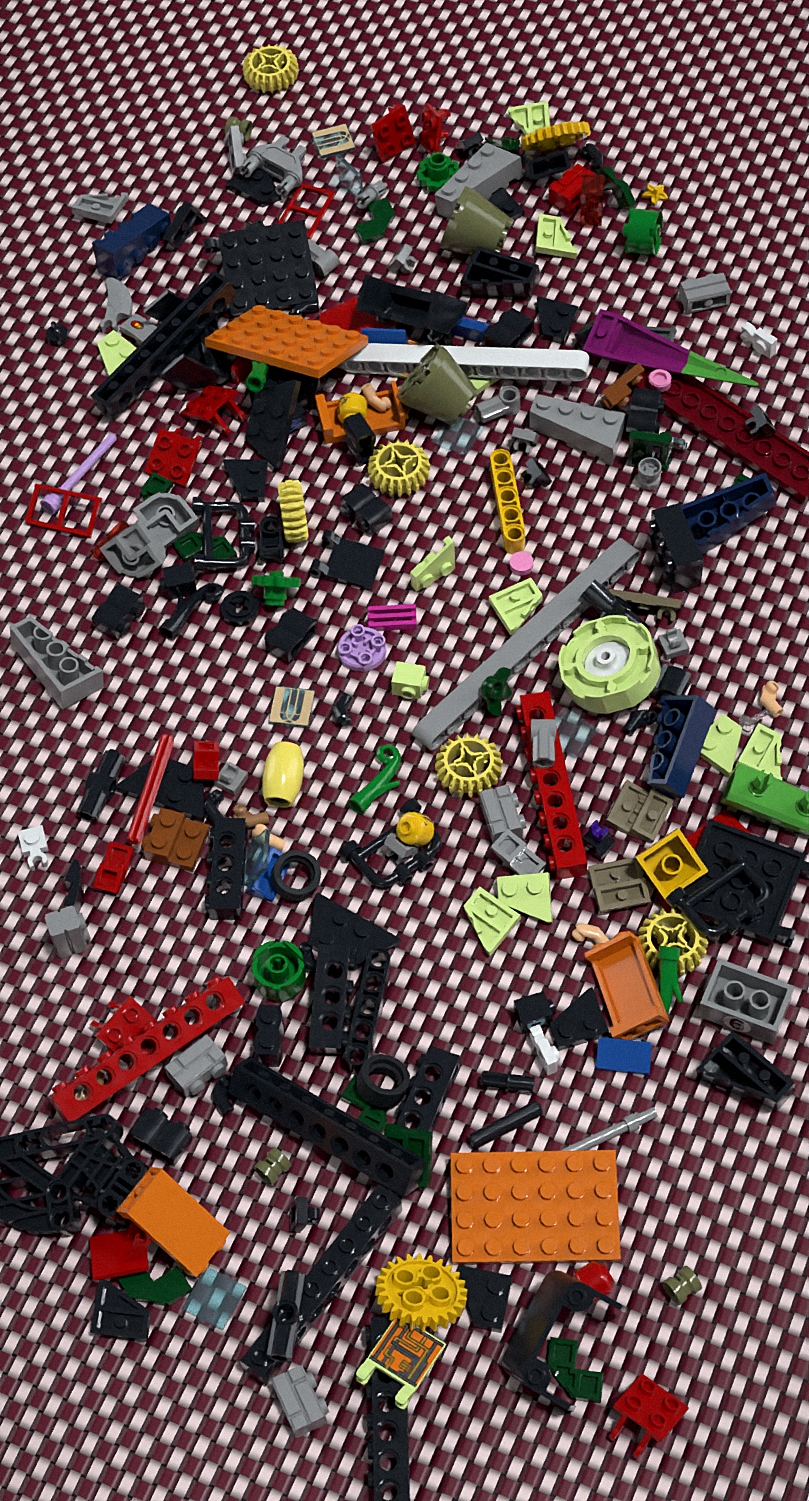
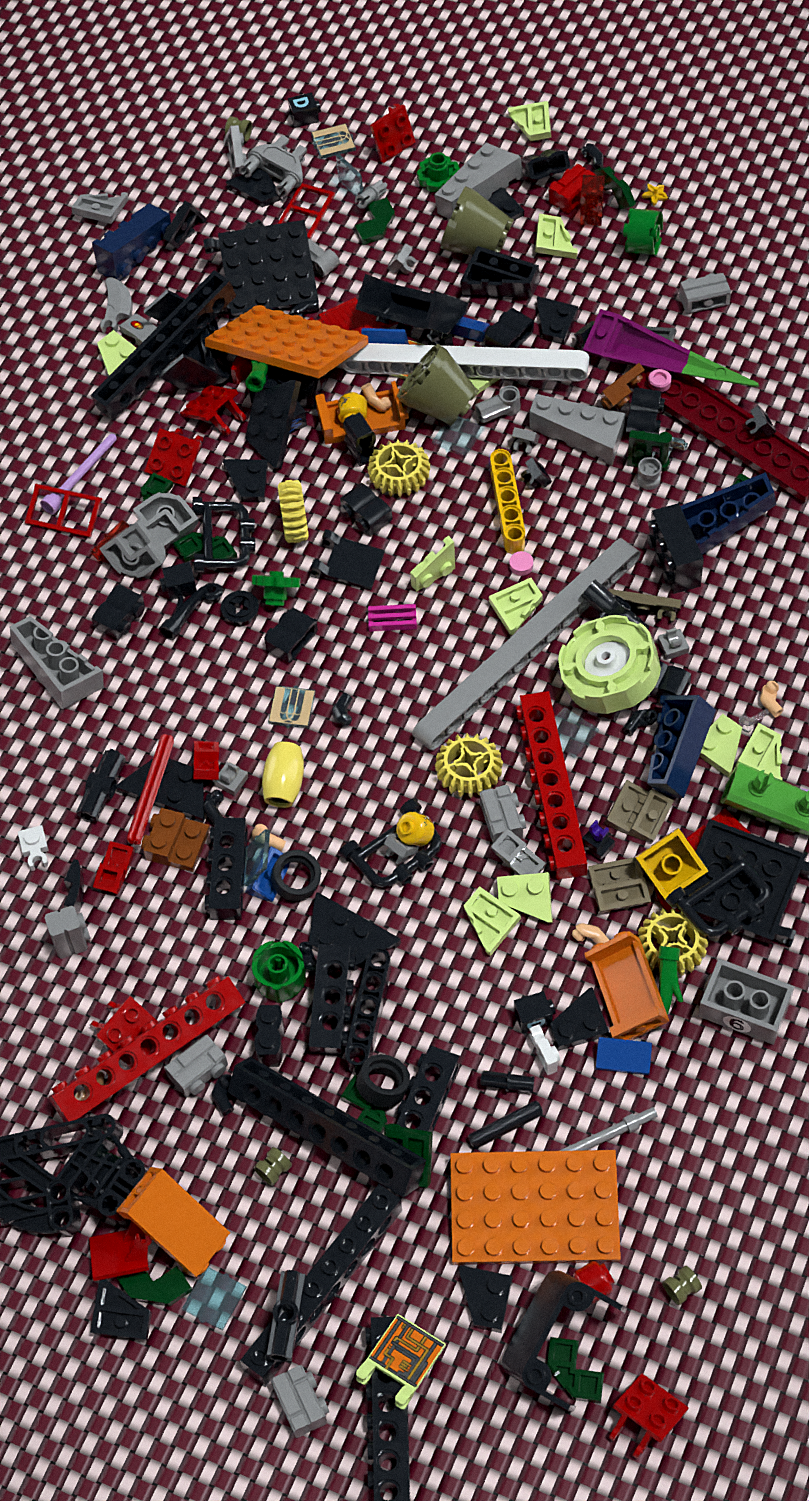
black tile [46,321,69,346] -> none
black brick [128,1107,193,1166] -> none
medium nougat arm [233,804,270,828] -> none
light yellow gear [242,44,299,94] -> none
black piece [259,516,285,562] -> none
black tile [289,1197,320,1233] -> none
lavender tile [338,624,386,672] -> none
green plant [348,744,401,814] -> none
yellow gear [375,1253,468,1332] -> none
yellowish green brick [391,661,430,699] -> none
red plate [419,103,451,155] -> none
black tile [457,132,484,160] -> none
dark green plate [480,137,521,153] -> none
dark green plate [481,667,512,716] -> none
yellow gear [521,121,591,152] -> none
light grey piece [531,719,556,769] -> none
black wedge [696,1030,795,1111] -> none
white plate [740,322,777,359] -> none
none -> black brick [288,92,321,128]

